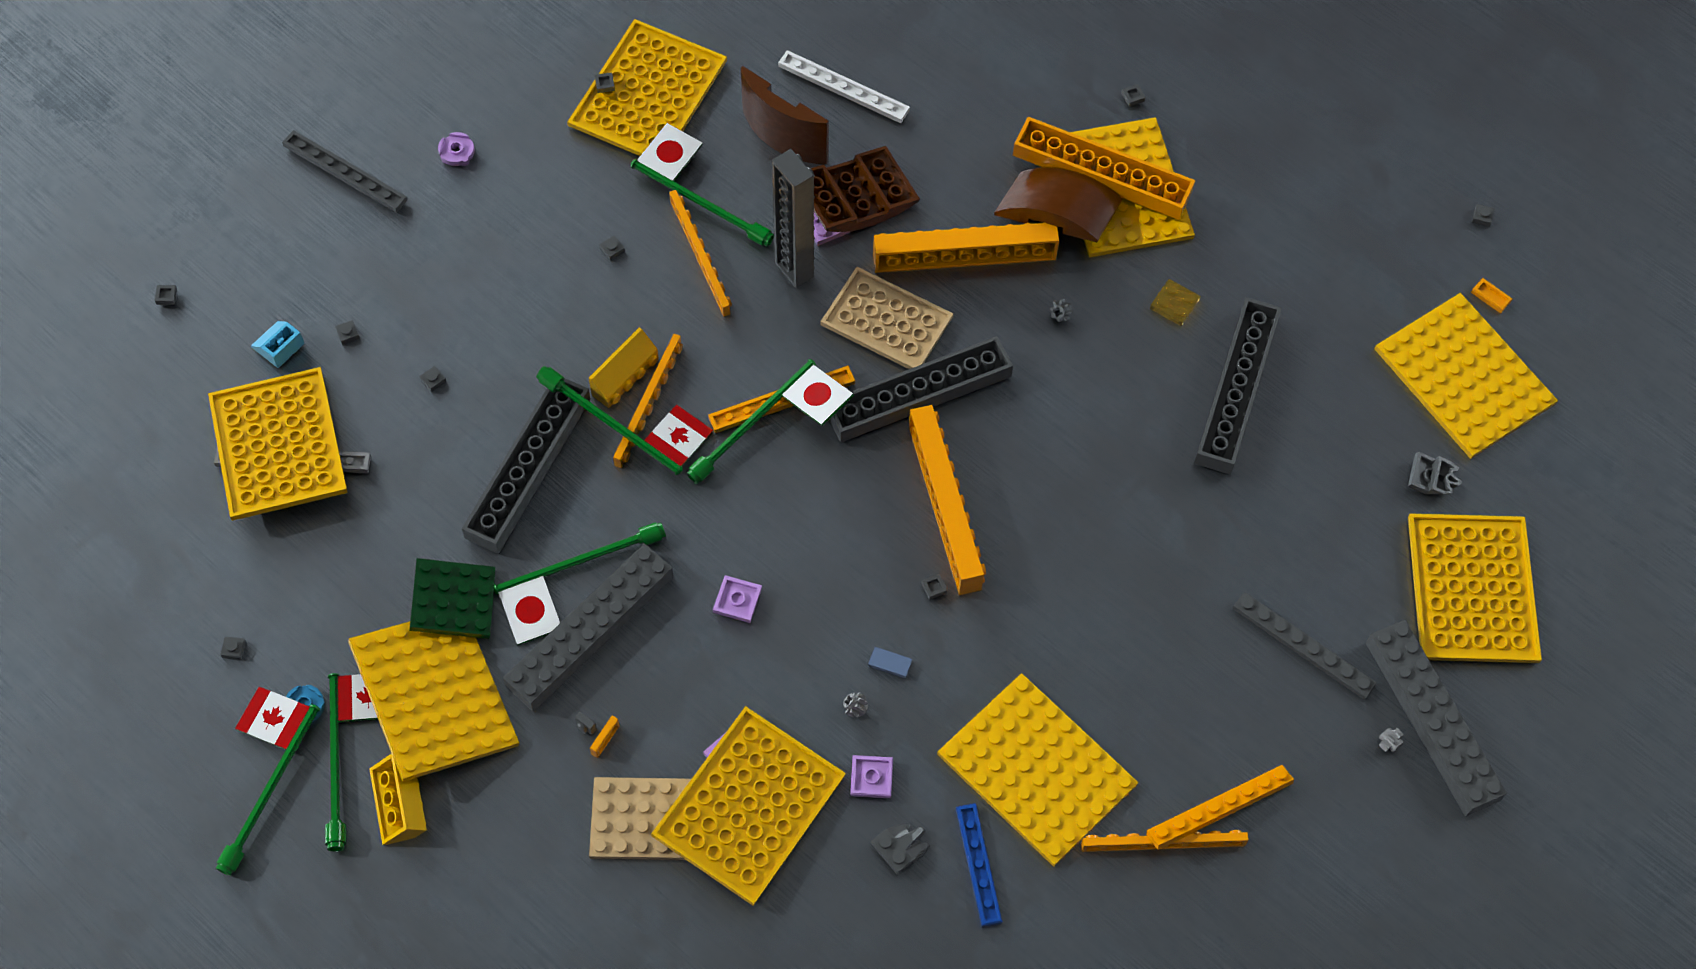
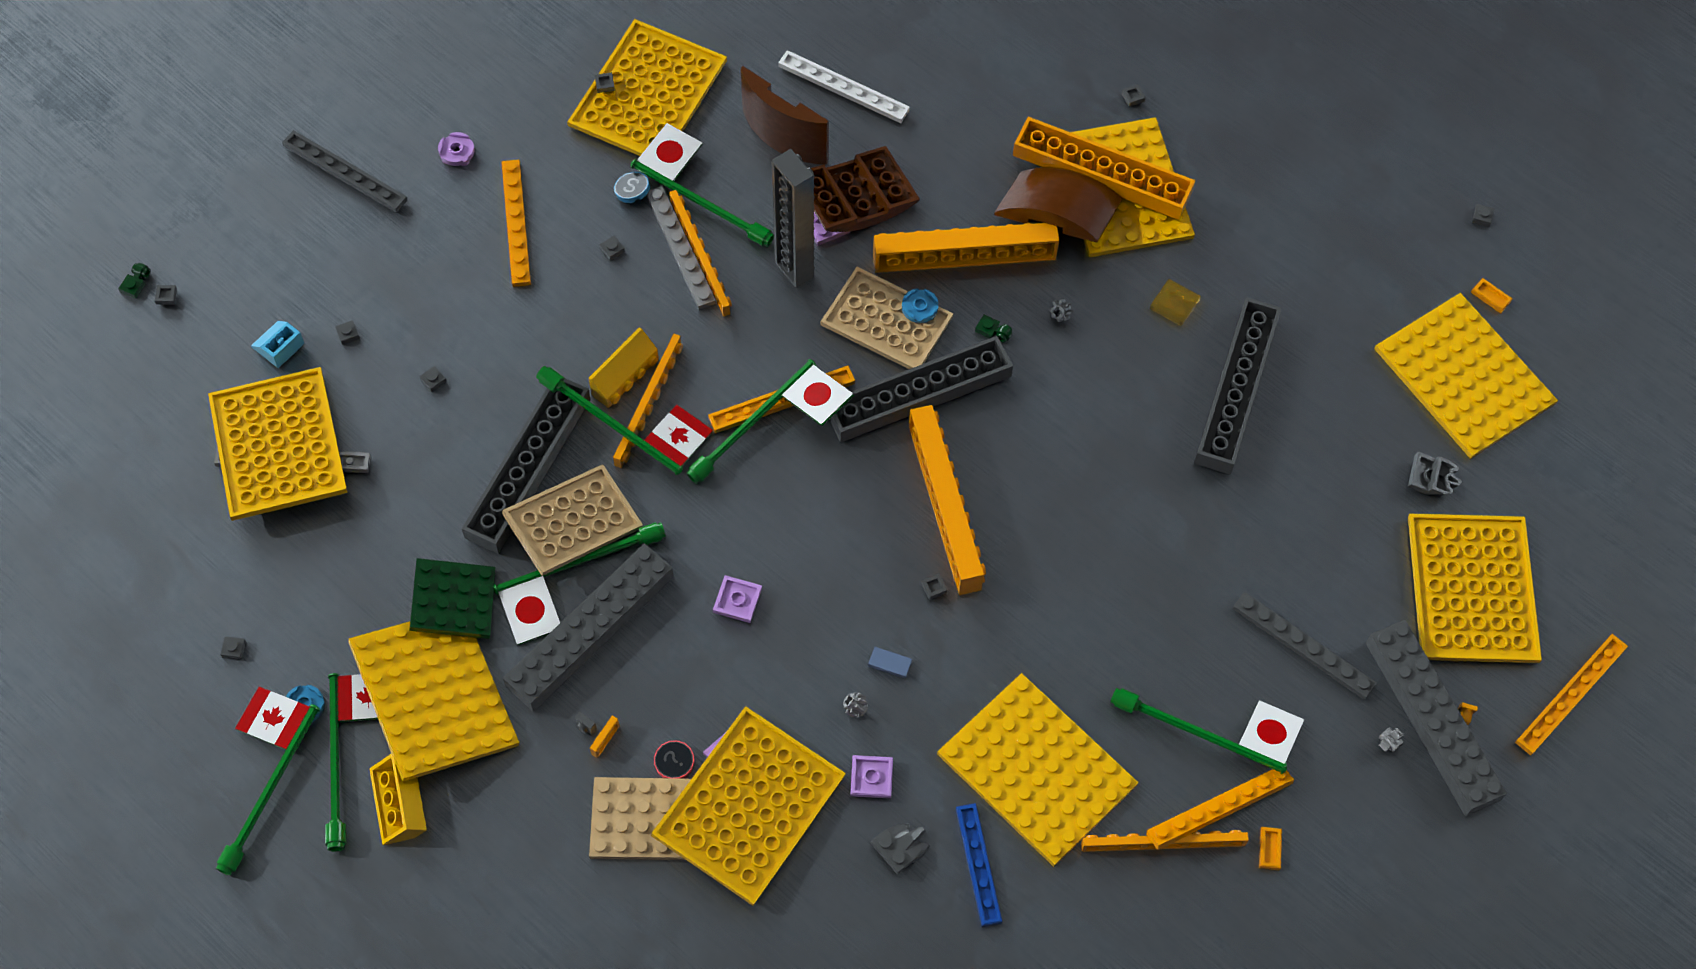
none -> dark green plate [118,263,151,299]
none -> light orange plate [501,159,531,287]
none -> tan plate [502,464,643,576]
none -> tile [614,172,650,203]
none -> light grey plate [646,186,716,310]
none -> black tile [654,740,694,779]
none -> dark azure tile [902,288,938,323]
none -> dark green plate [975,314,1012,343]
none -> flag [1110,688,1304,774]
none -> light orange tile [1259,827,1282,871]
none -> light orange piece [1458,702,1478,725]
none -> light orange plate [1515,633,1628,756]

